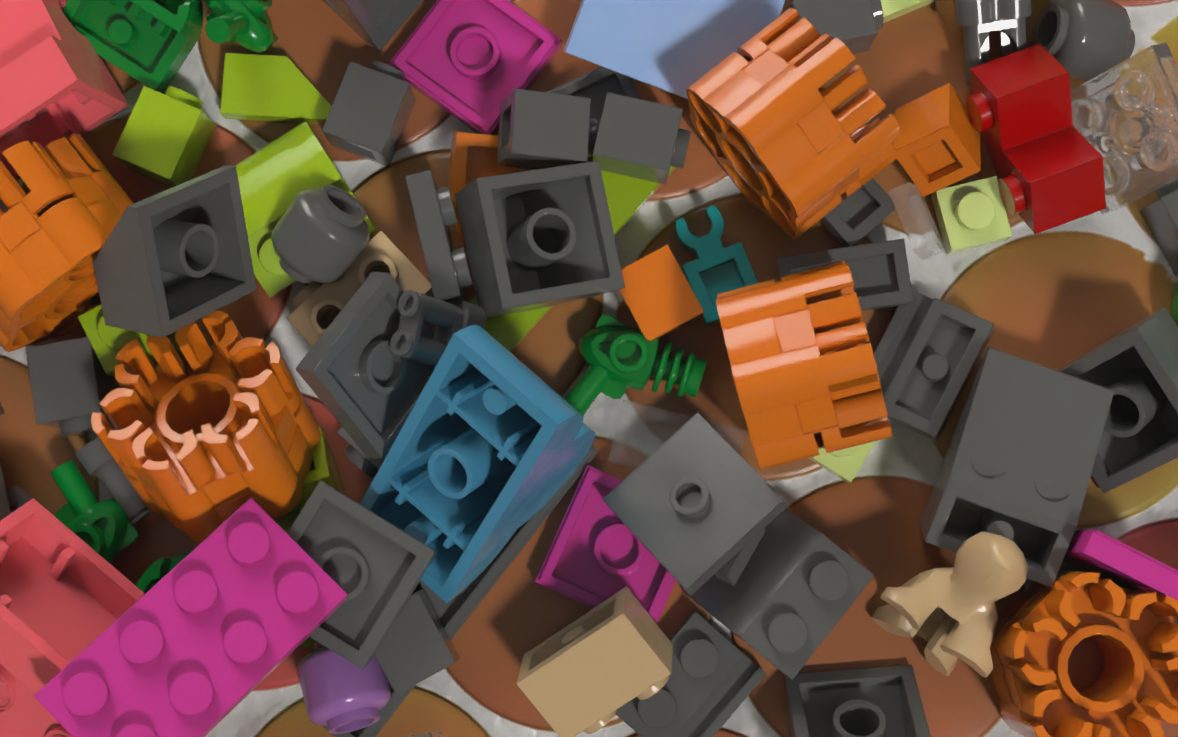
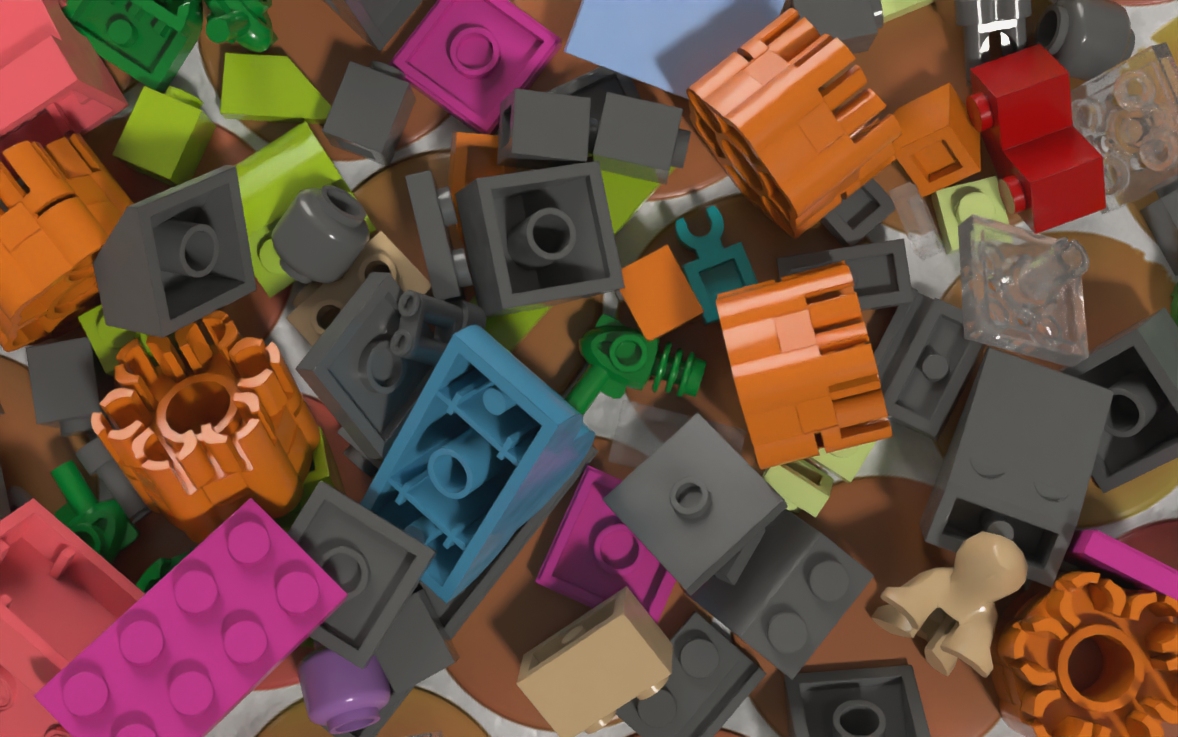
none -> yellowish green plate [762,459,834,518]
none -> clear plate [958,214,1090,368]

